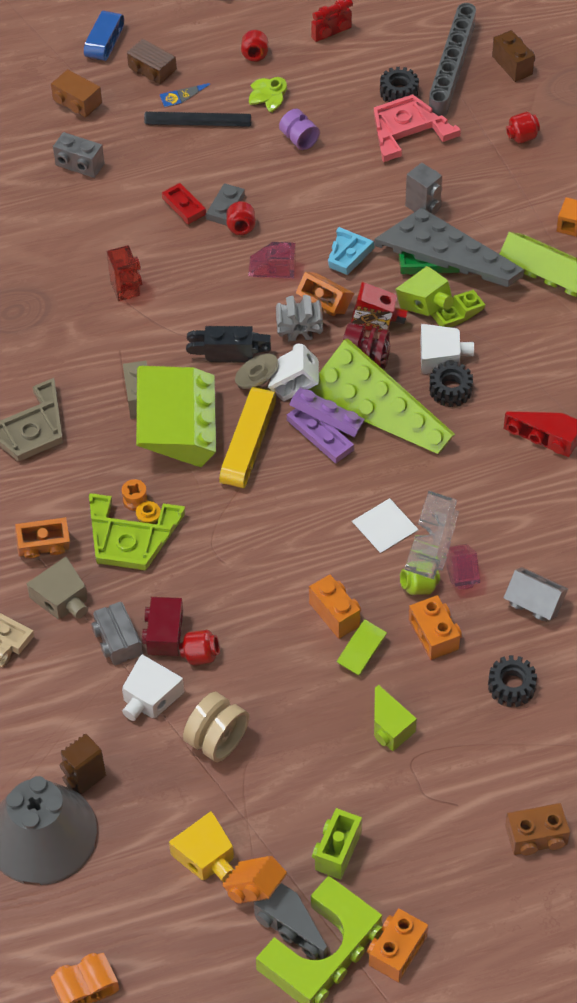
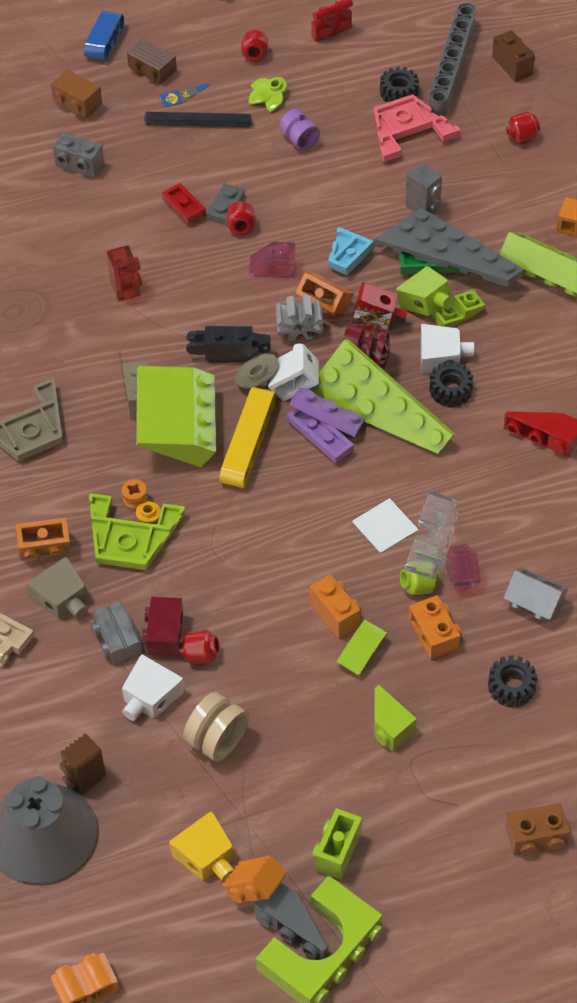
orange brick [367,908,428,983] -> none

